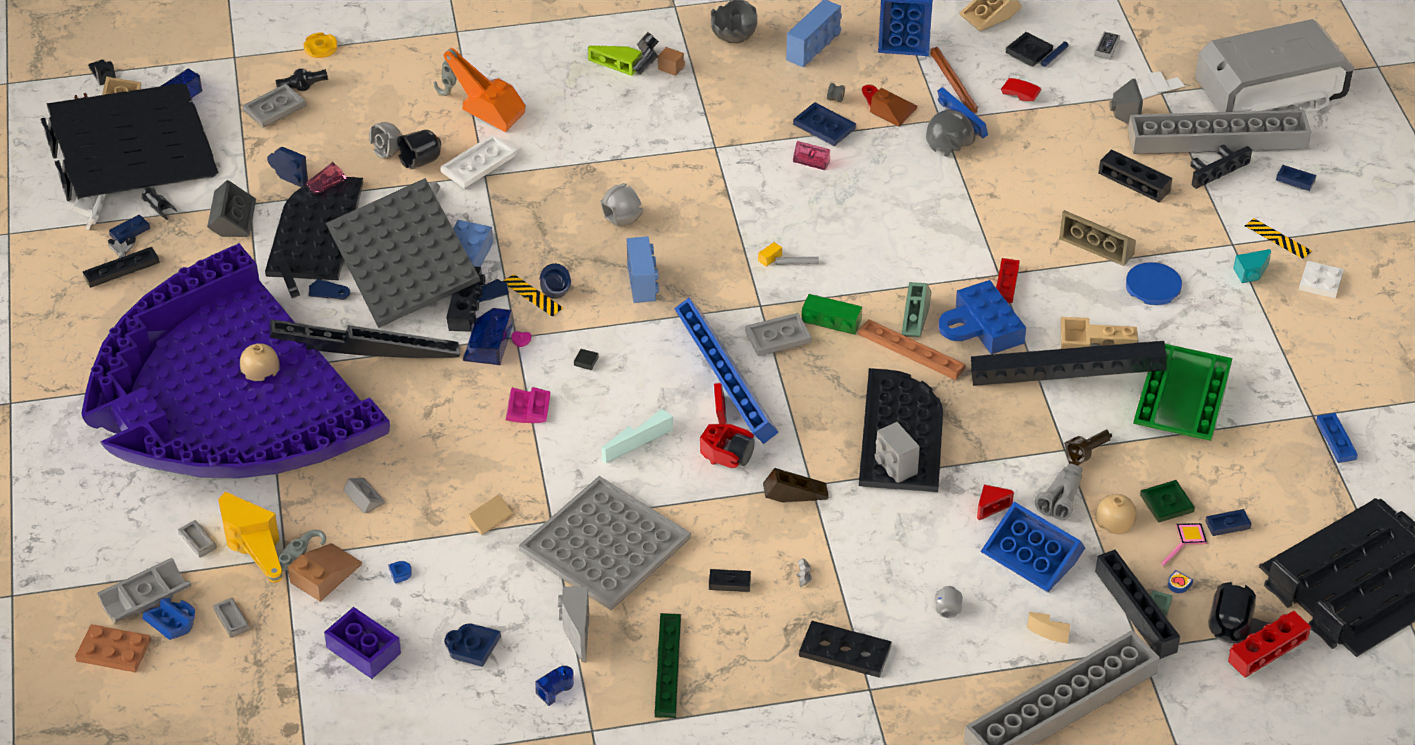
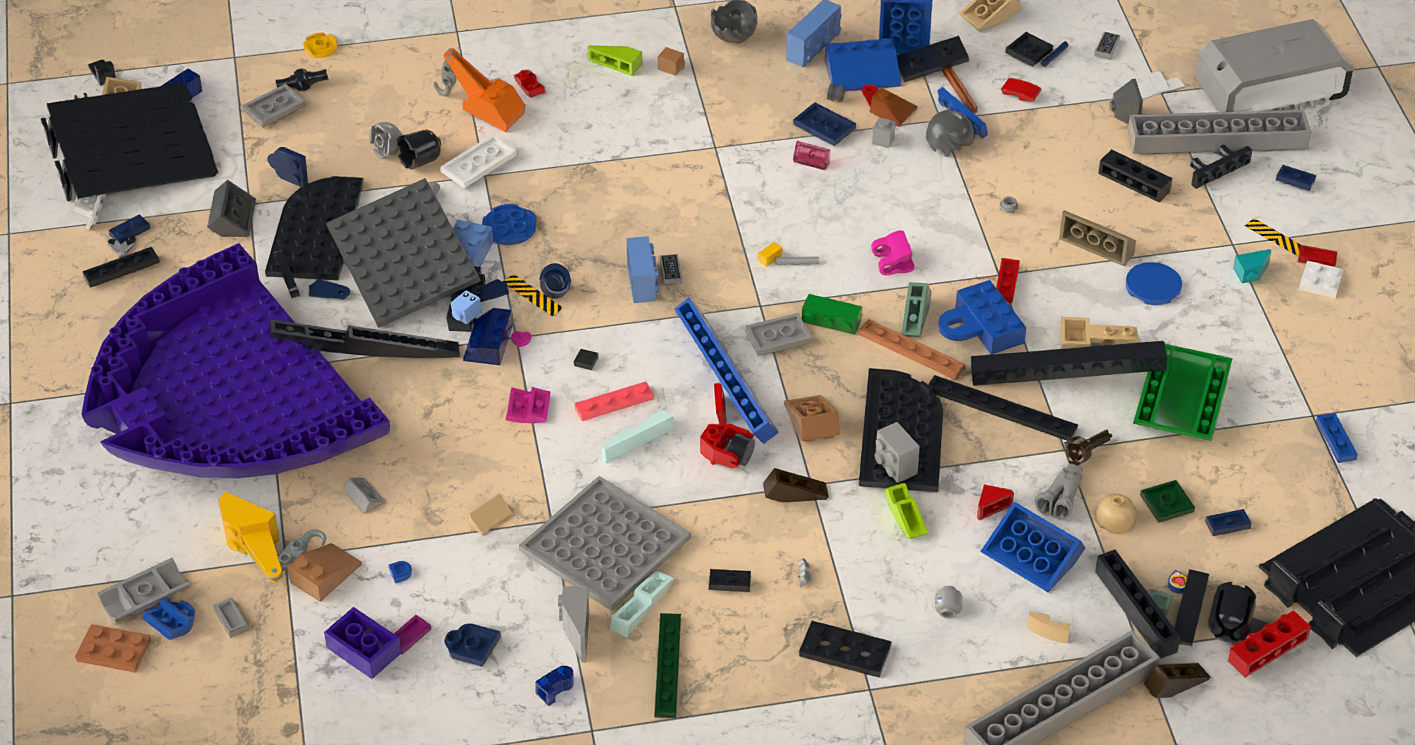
black piece [141,187,177,220] -> none
light grey tile [178,520,217,558] -> none
tan cylinder [240,344,280,381] -> none
clear pink slope [305,162,346,194] -> none
light grey piece [600,183,643,226] -> none
black beam [633,32,659,74] -> none
piece [1161,523,1207,566] -> none
none -> magenta tile [394,615,432,655]
none -> light blue brick [451,290,482,324]
none -> blue tile [482,204,537,245]
none -> red slope [514,70,545,98]
none -> coral plate [575,381,654,421]
none -> light aqua slope [610,570,674,638]
none -> tile [660,254,682,285]
none -> medium nougat slope [784,395,840,442]
none -> blue slope [825,38,901,92]
none -> dark pink piece [871,230,915,276]
none -> light grey brick [872,117,896,148]
none -> lime slope [884,483,928,539]
none -> black plate [897,35,970,82]
none -> black tile [928,375,1078,441]
none -> light grey plate [1000,196,1018,213]
none -> dark brown slope [1143,663,1211,698]
none -> black slope [1174,569,1209,646]
none -> red tile [1298,245,1337,267]

